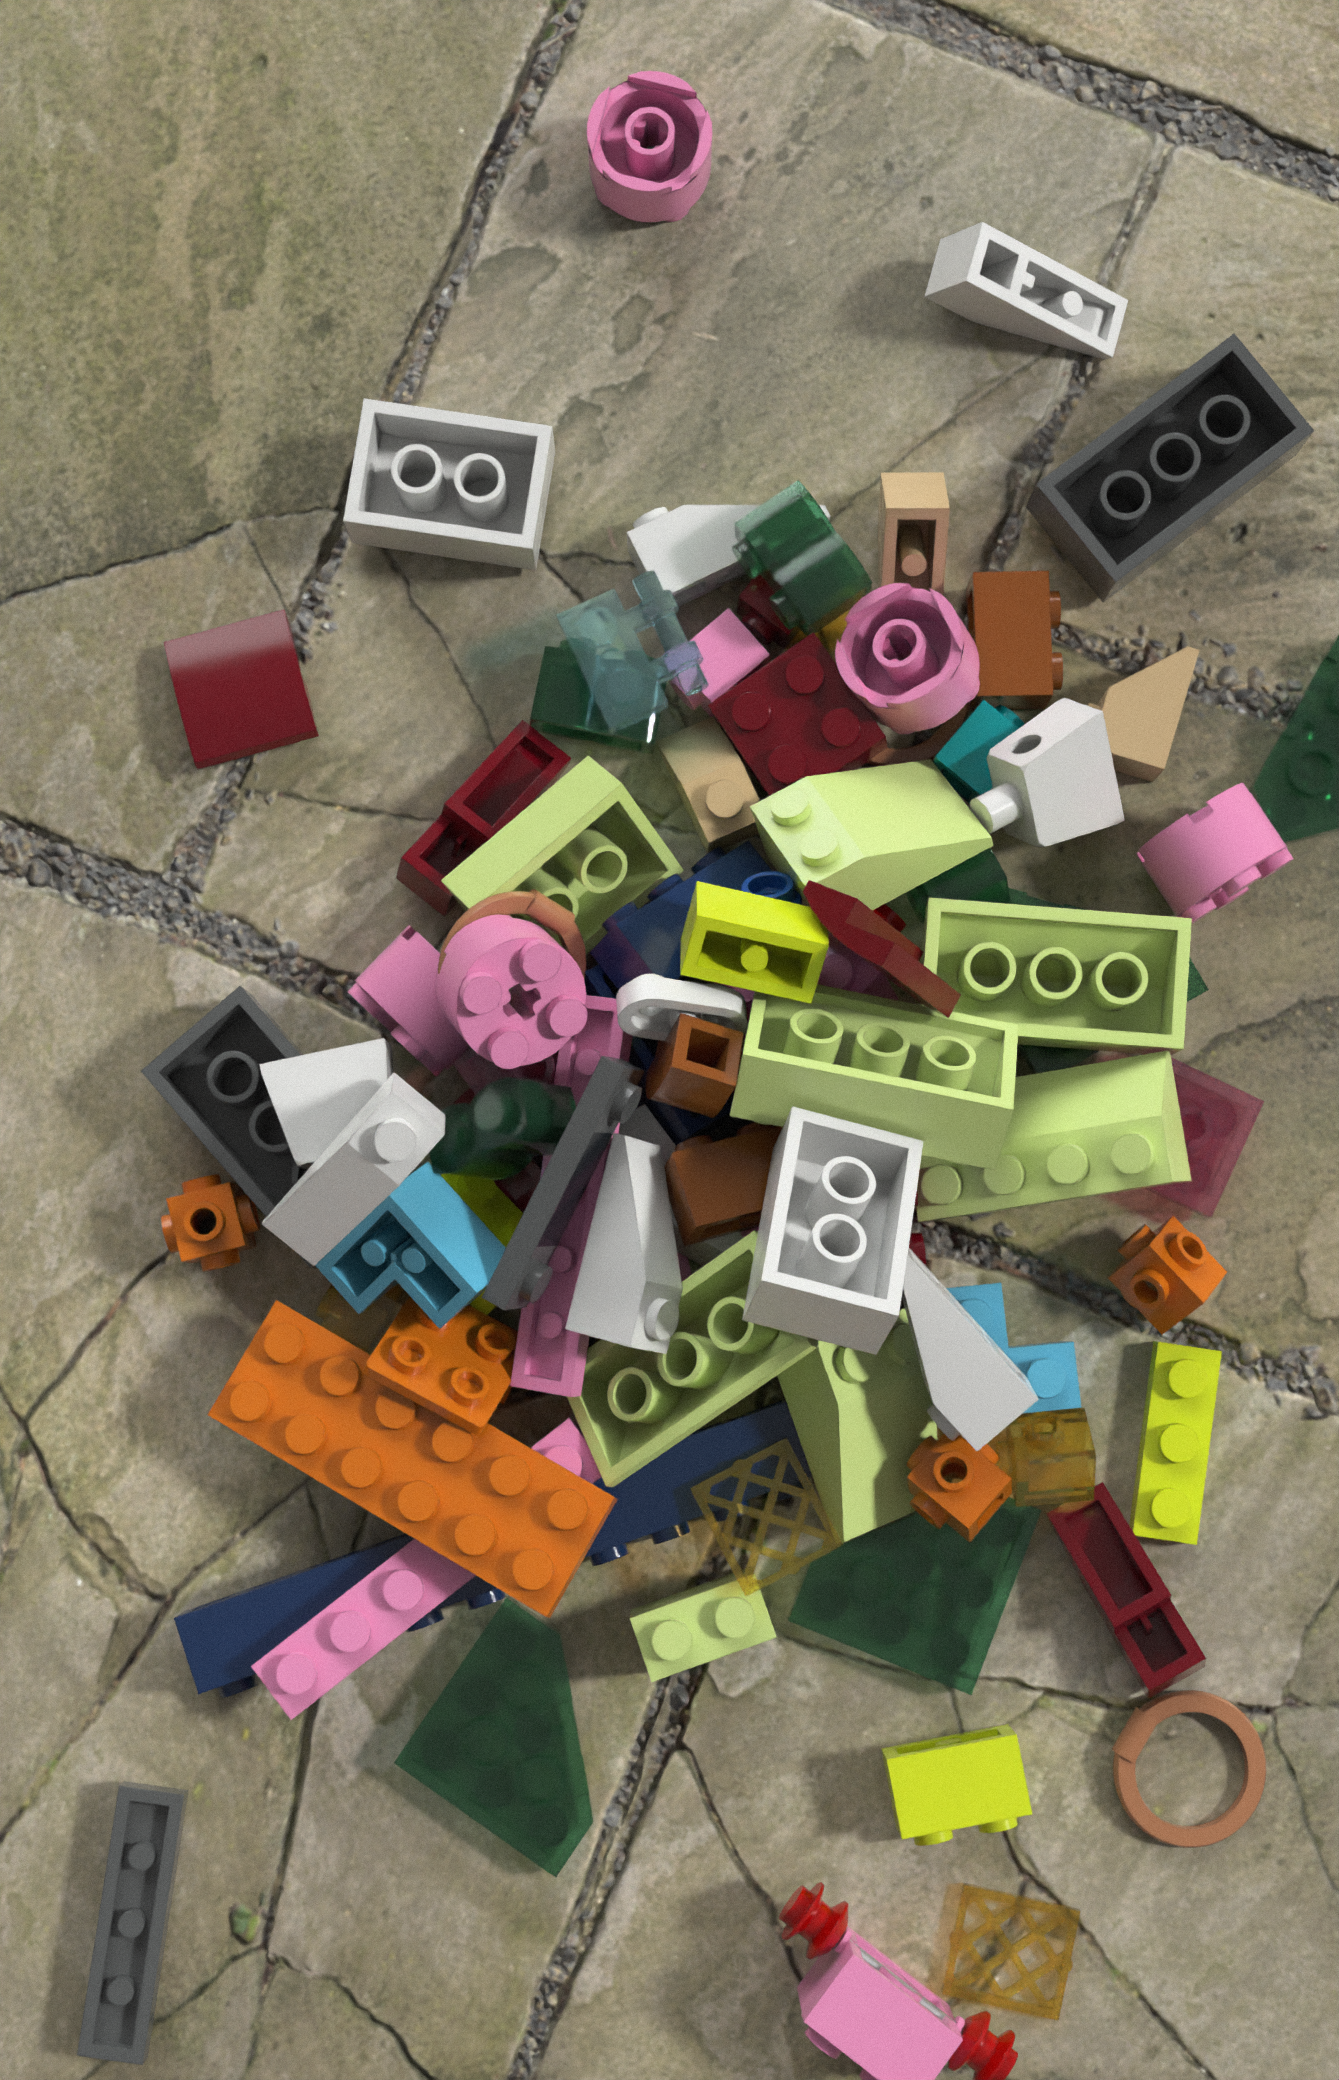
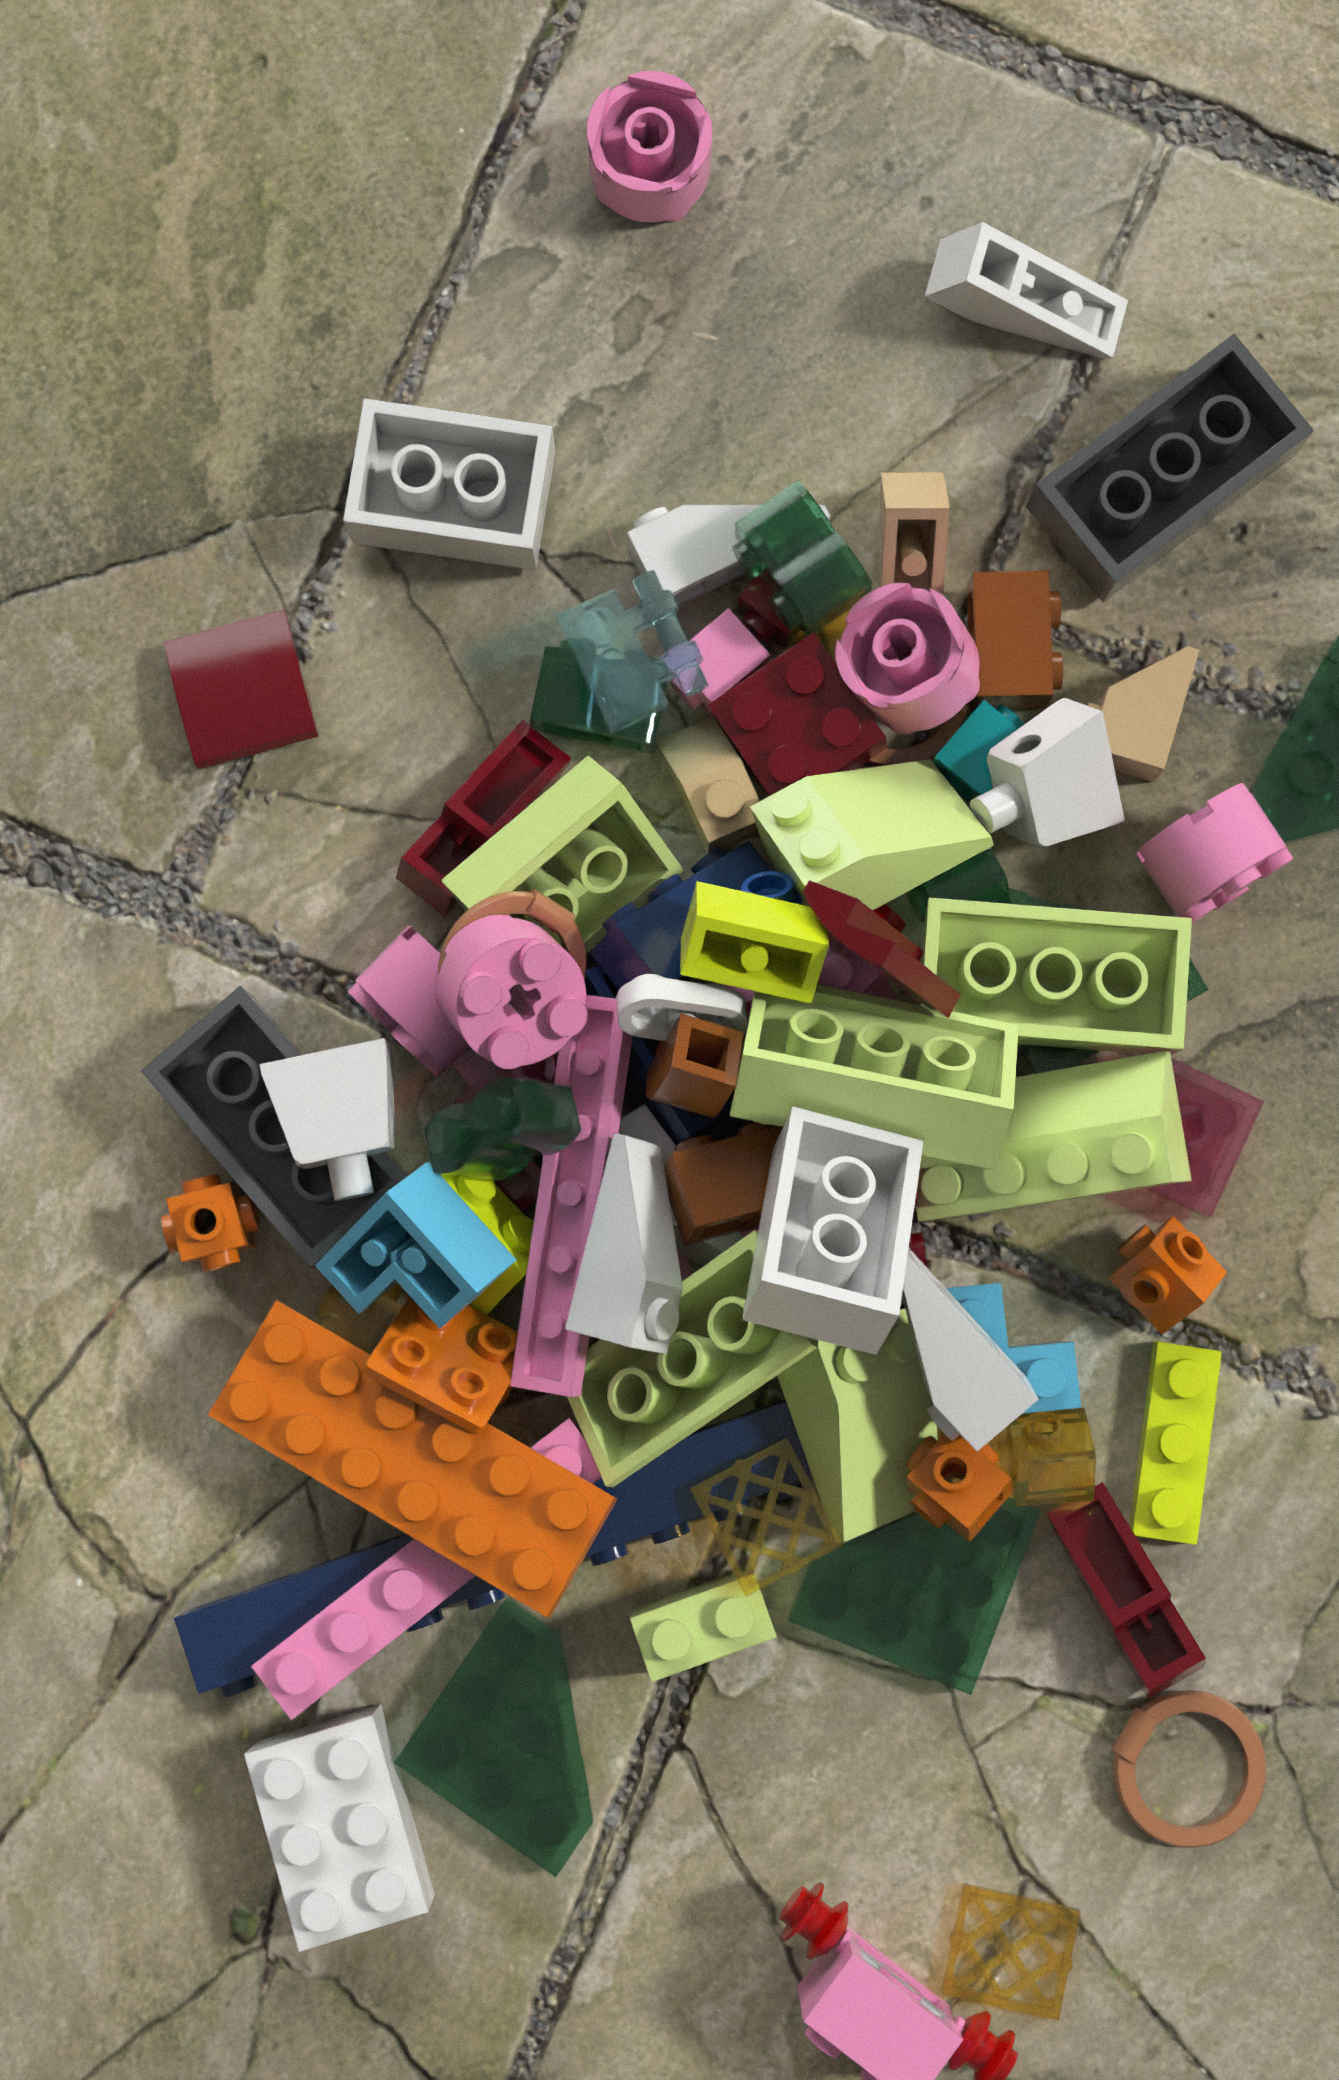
dark grey plate [77,1781,189,2065] -> none
white slope [262,1073,445,1266] -> none
dark grey plate [482,1056,644,1310] -> none
neon yellow brick [881,1724,1032,1846] -> none
none -> white brick [244,1704,435,1952]

